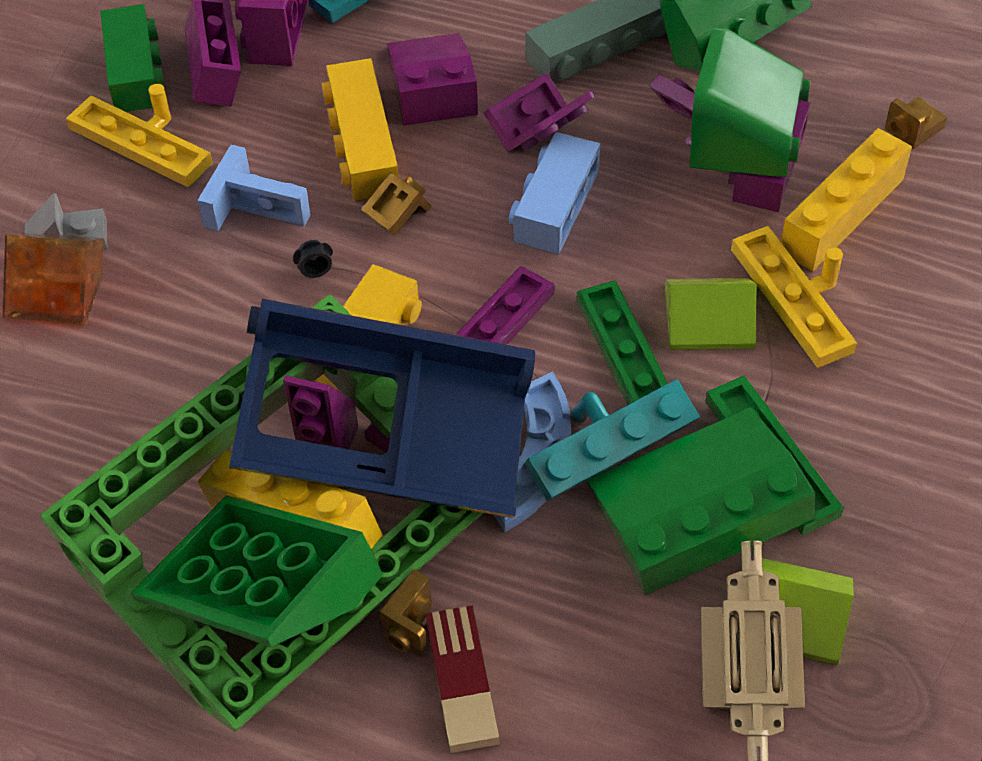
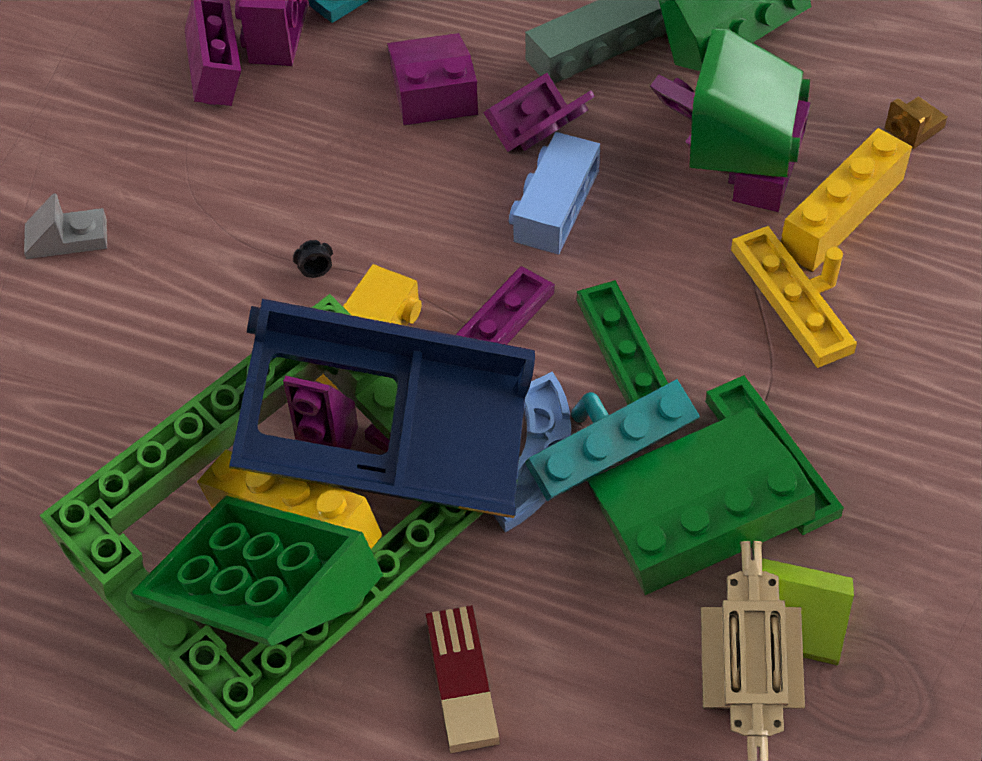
clear orange slope [3,234,104,325] -> none
yellow plate [66,84,213,188] -> none
green brick [100,4,166,112] -> none
light blue bracket [197,145,311,231] -> none
yellow brick [321,58,399,201] -> none
pearl gold bracket [361,172,432,236] -> none
pearl gold bracket [380,569,433,657] -> none
lime slope [665,278,757,350] -> none

